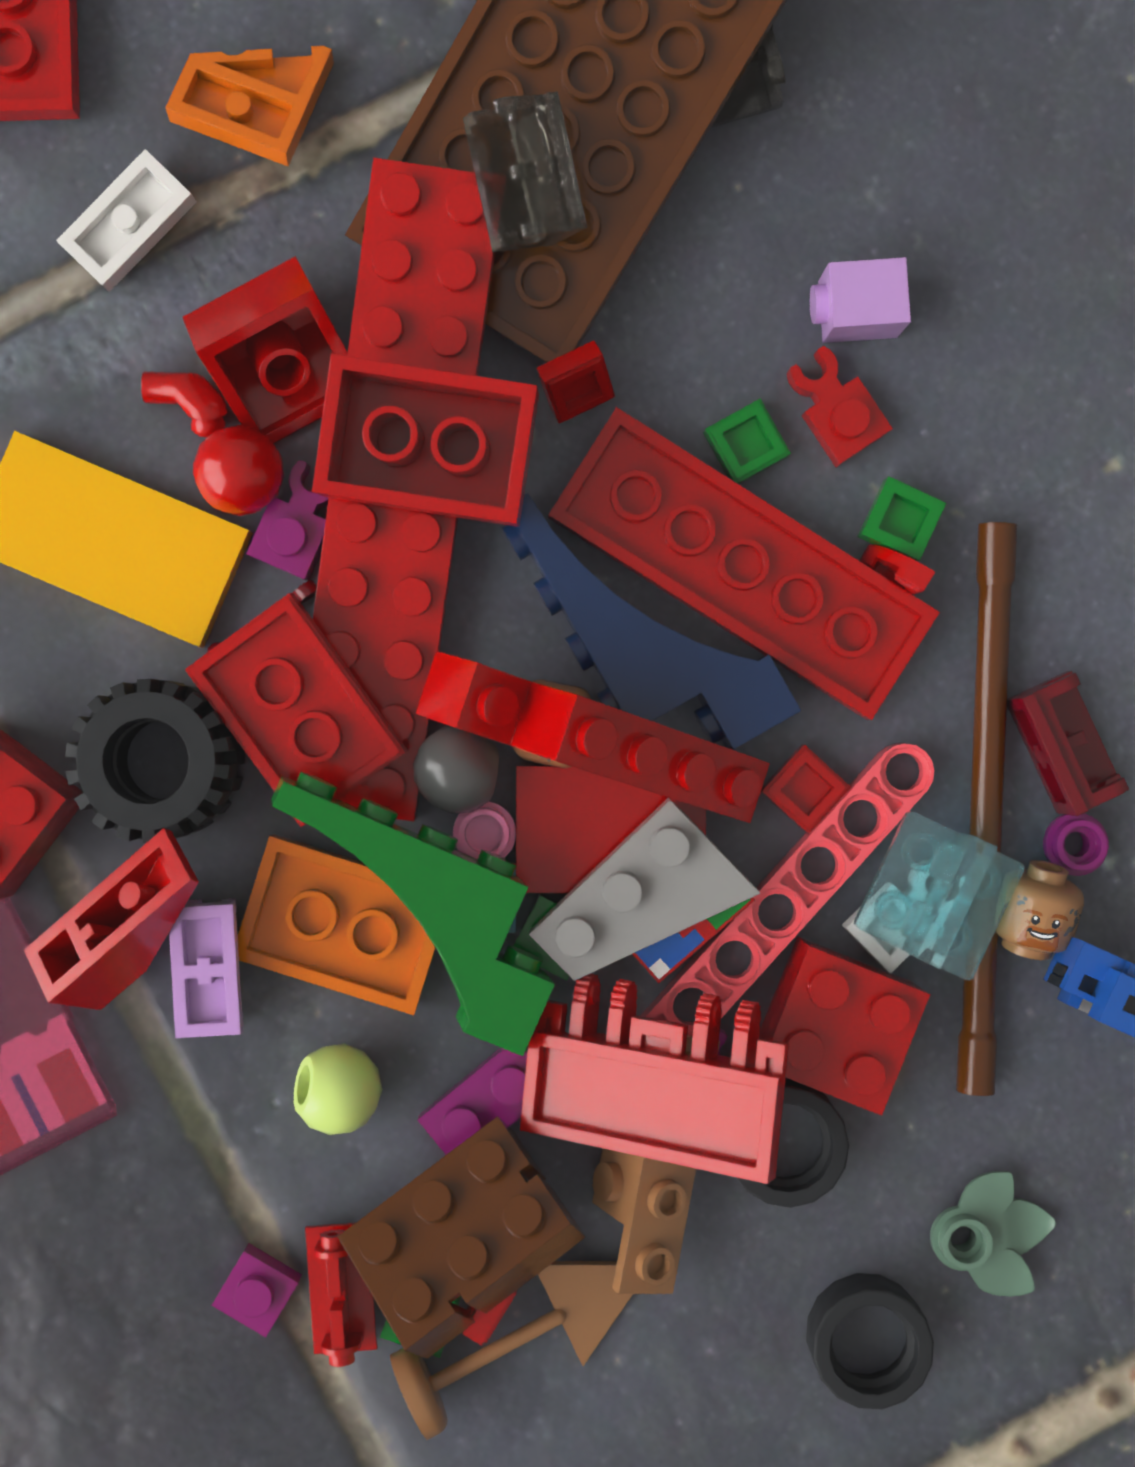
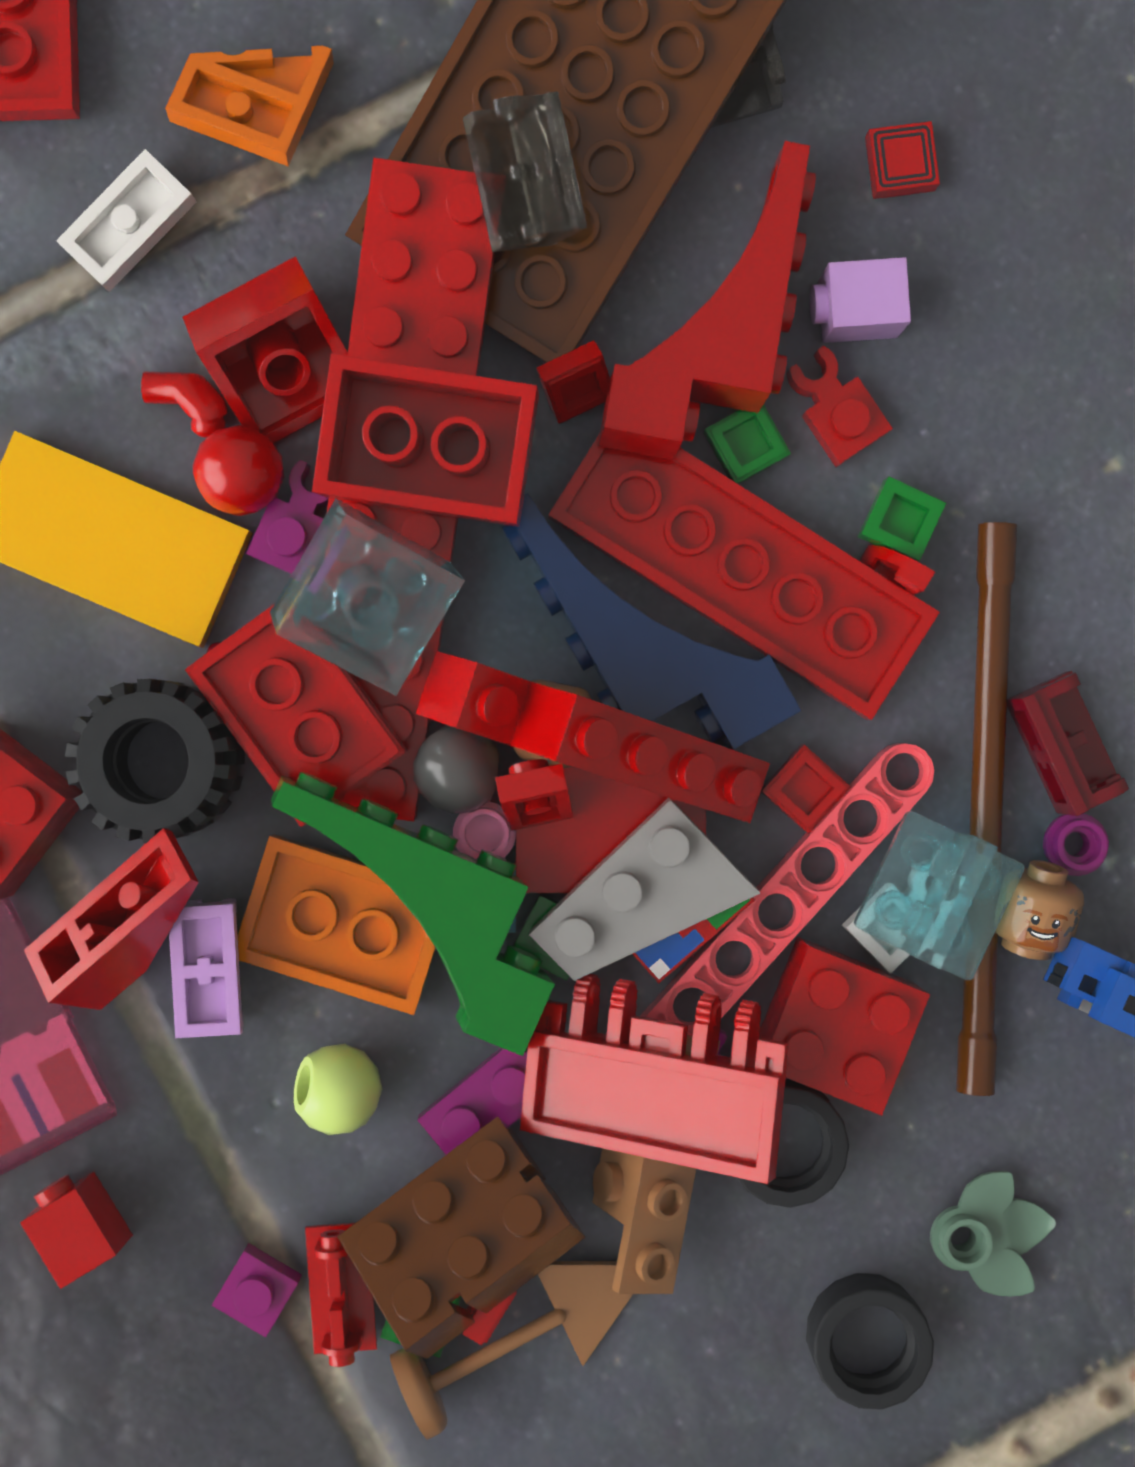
none -> red brick [20,1171,133,1289]
none -> clear light blue brick [270,498,465,696]
none -> red plate [495,759,574,831]
none -> red arch [598,141,816,460]
none -> red tile [865,121,940,199]

